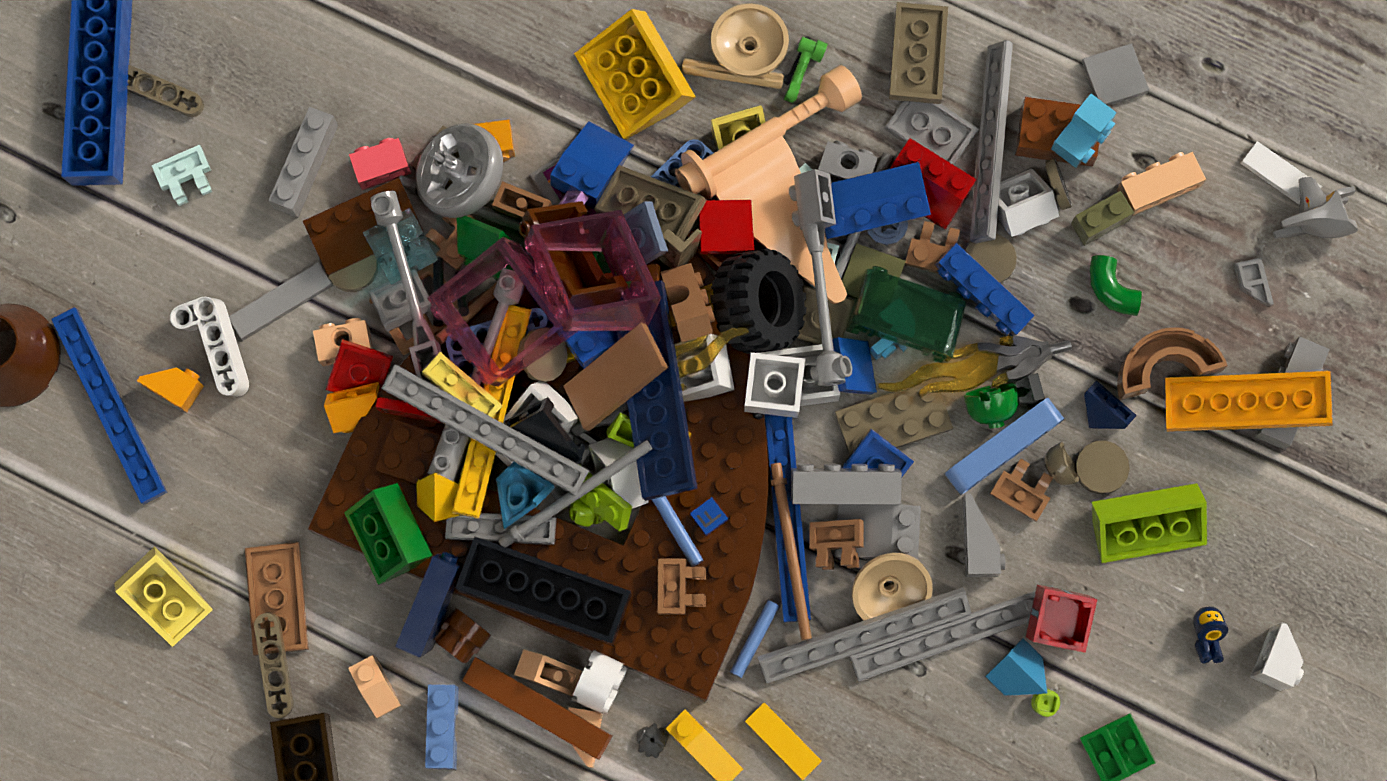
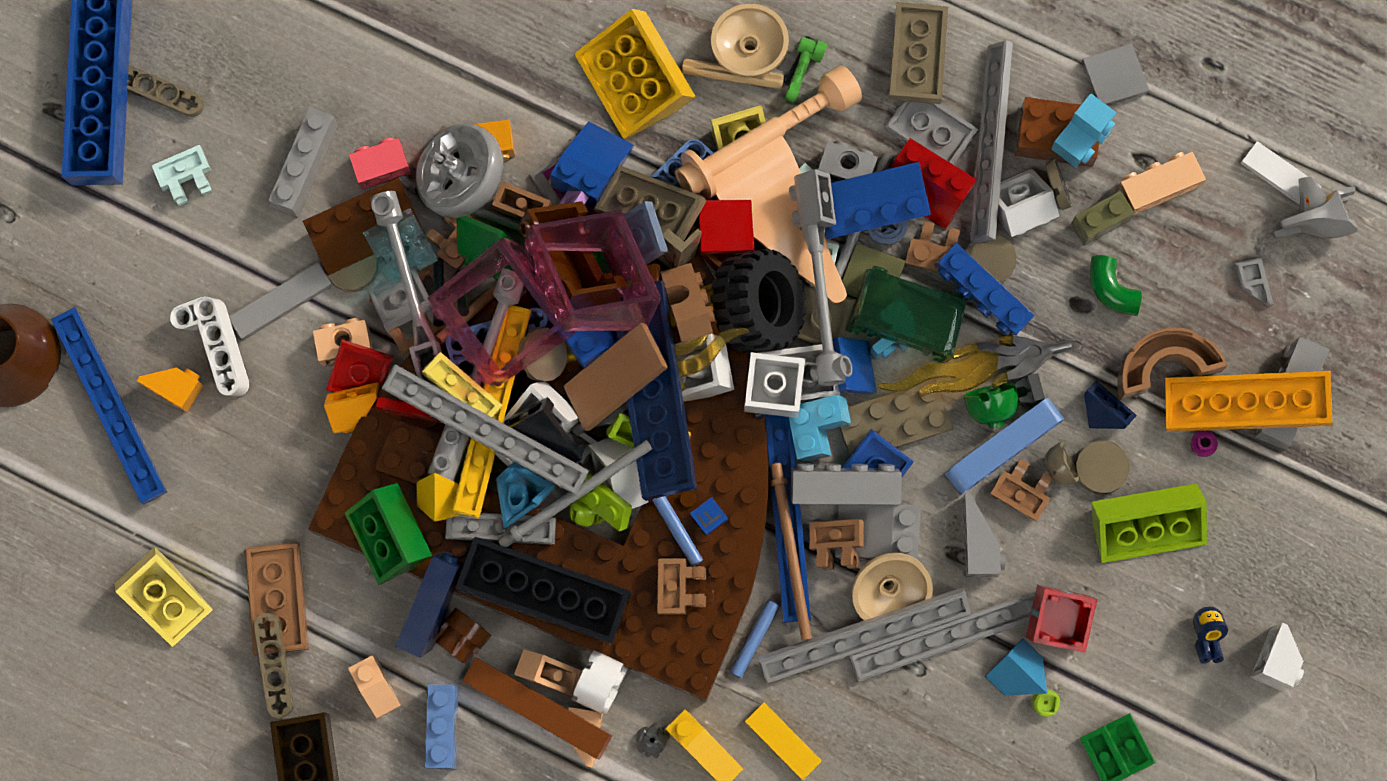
none -> medium azure brick [789,395,851,462]
none -> magenta plate [1190,430,1218,457]

